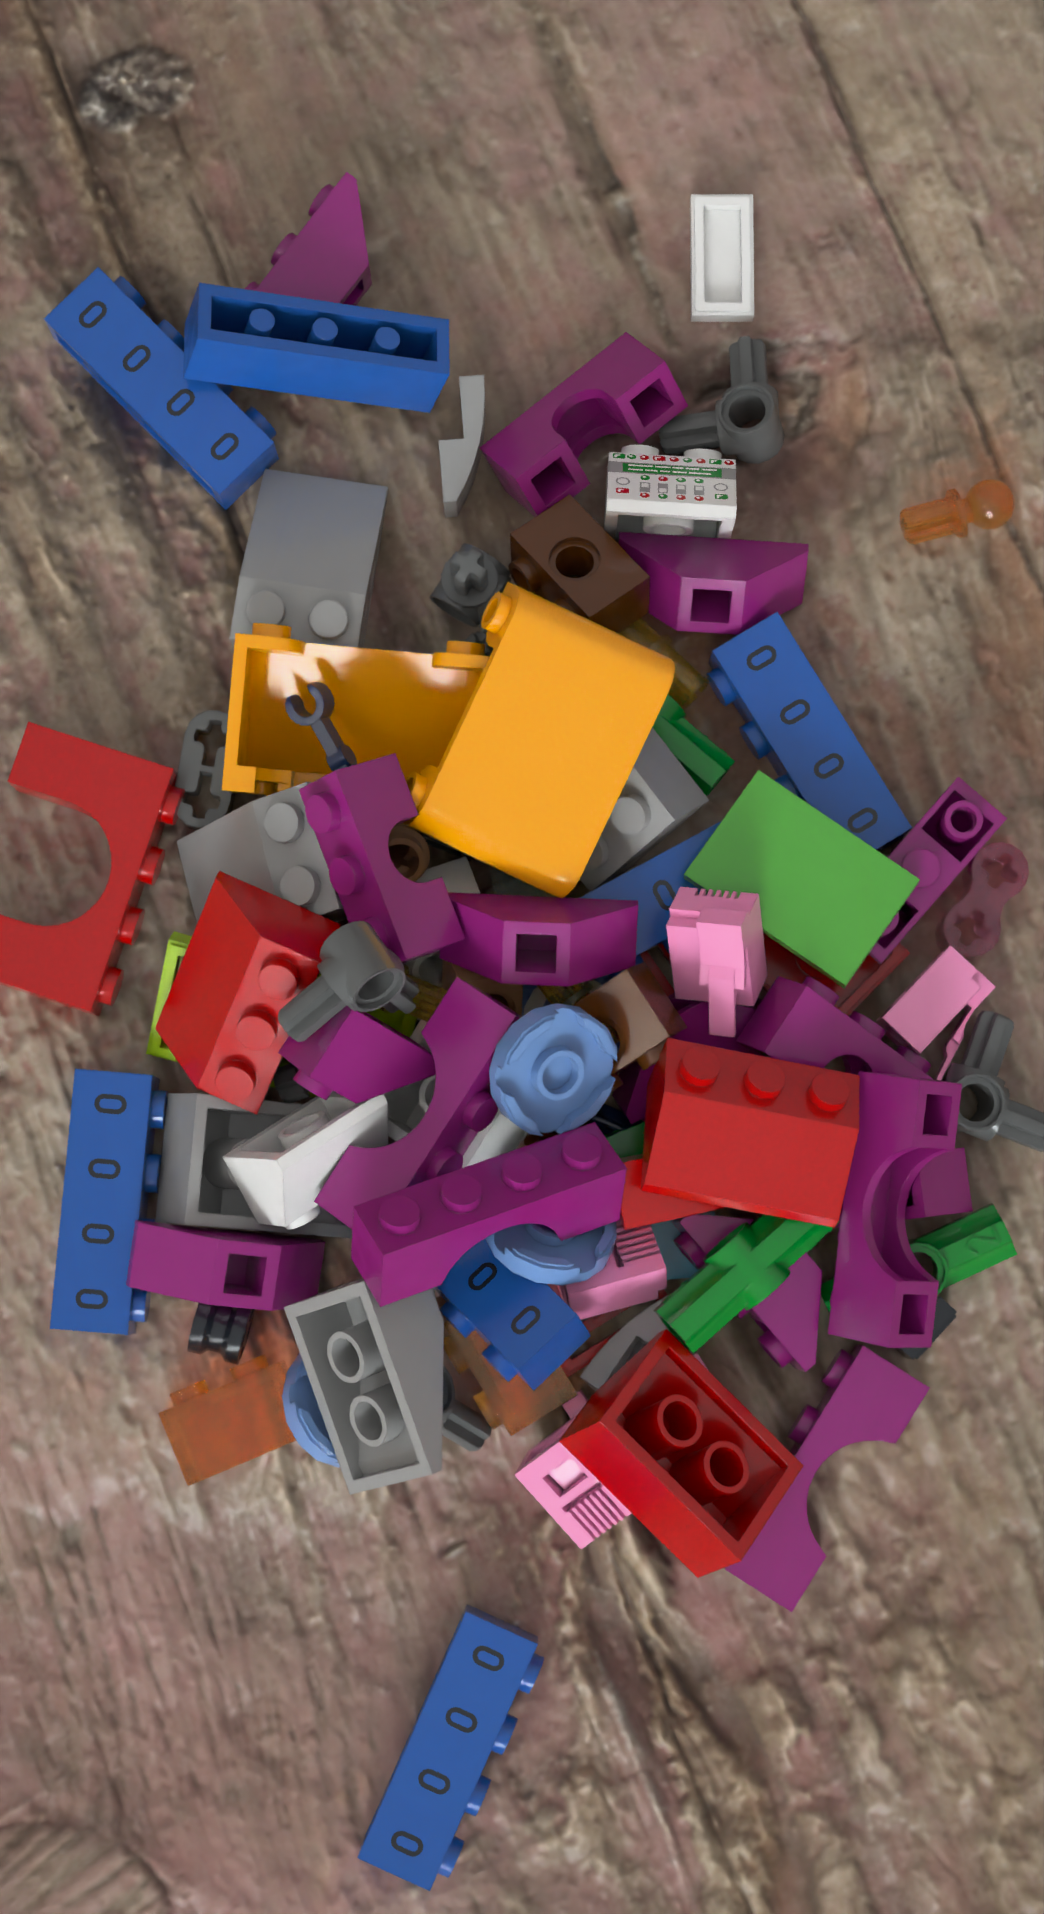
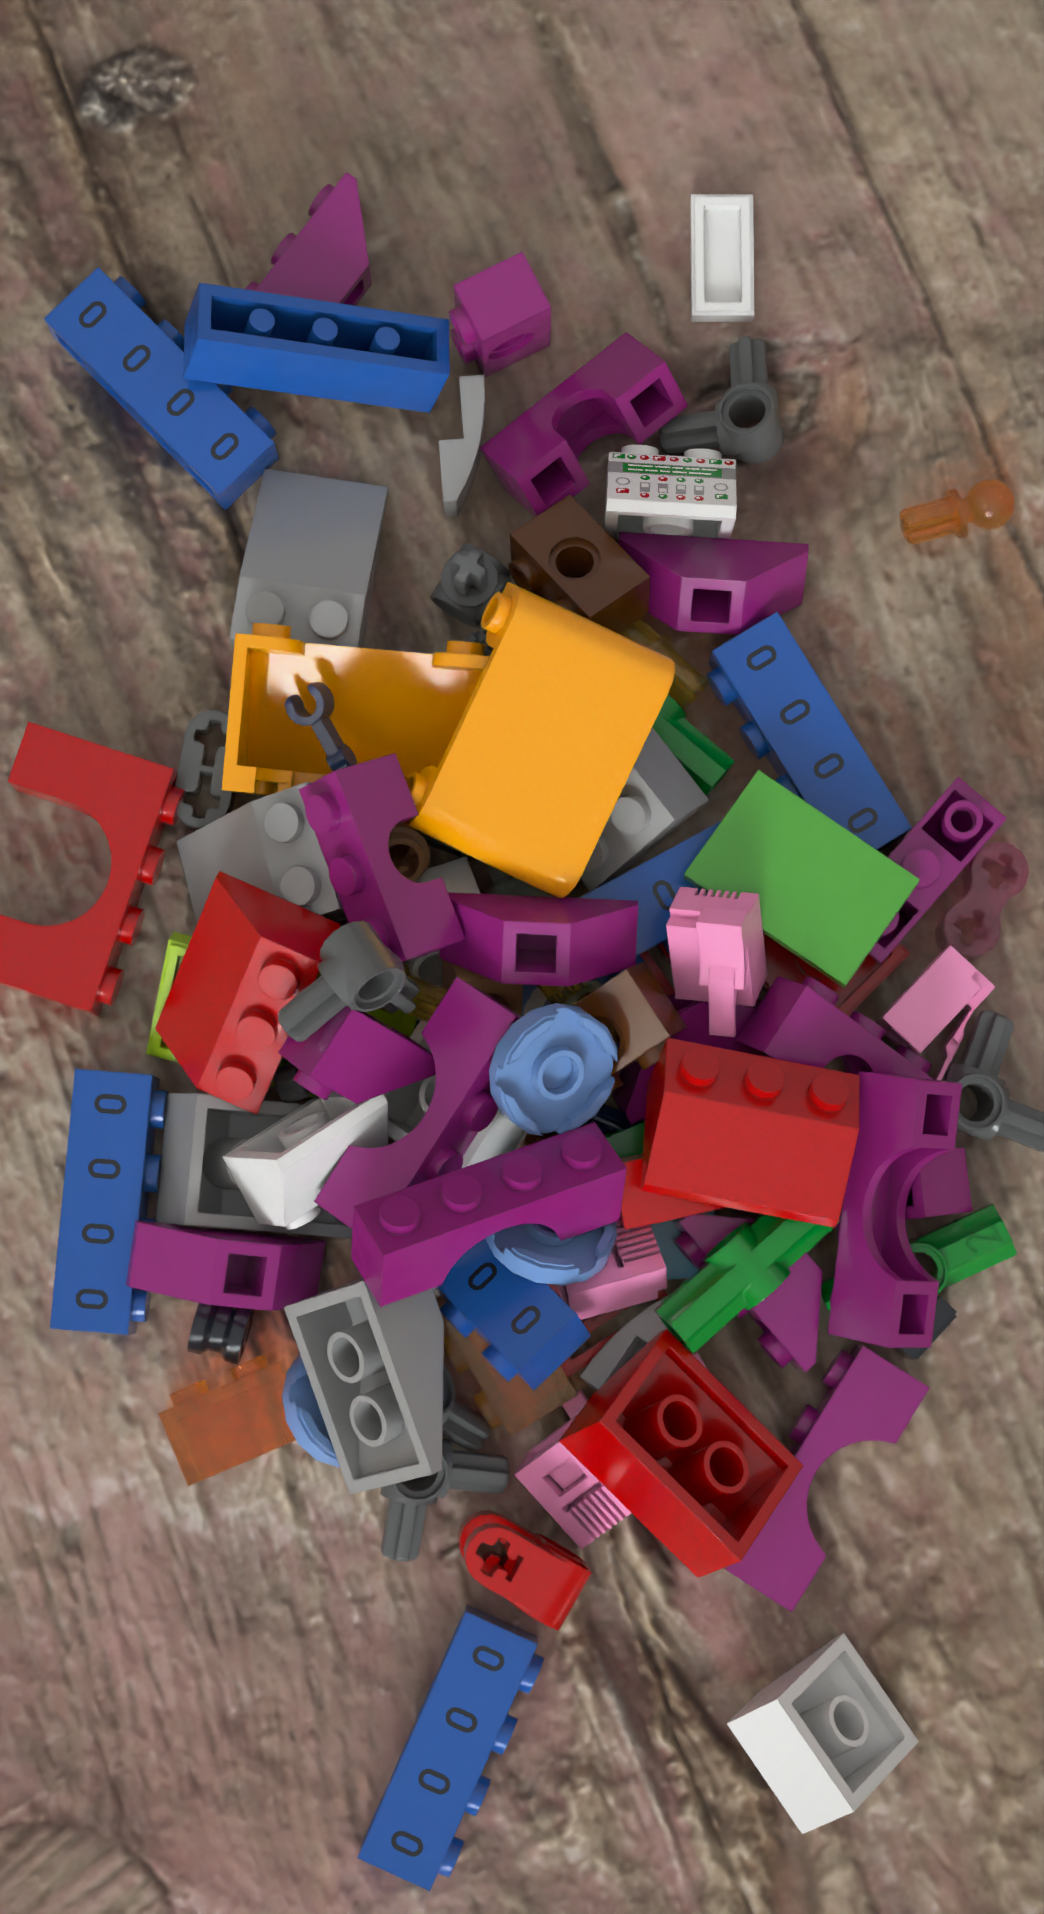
none -> dark grey axle [380,1439,510,1562]
none -> magenta brick [448,251,551,378]
none -> red piece [458,1510,593,1631]
none -> white slope [727,1633,919,1834]

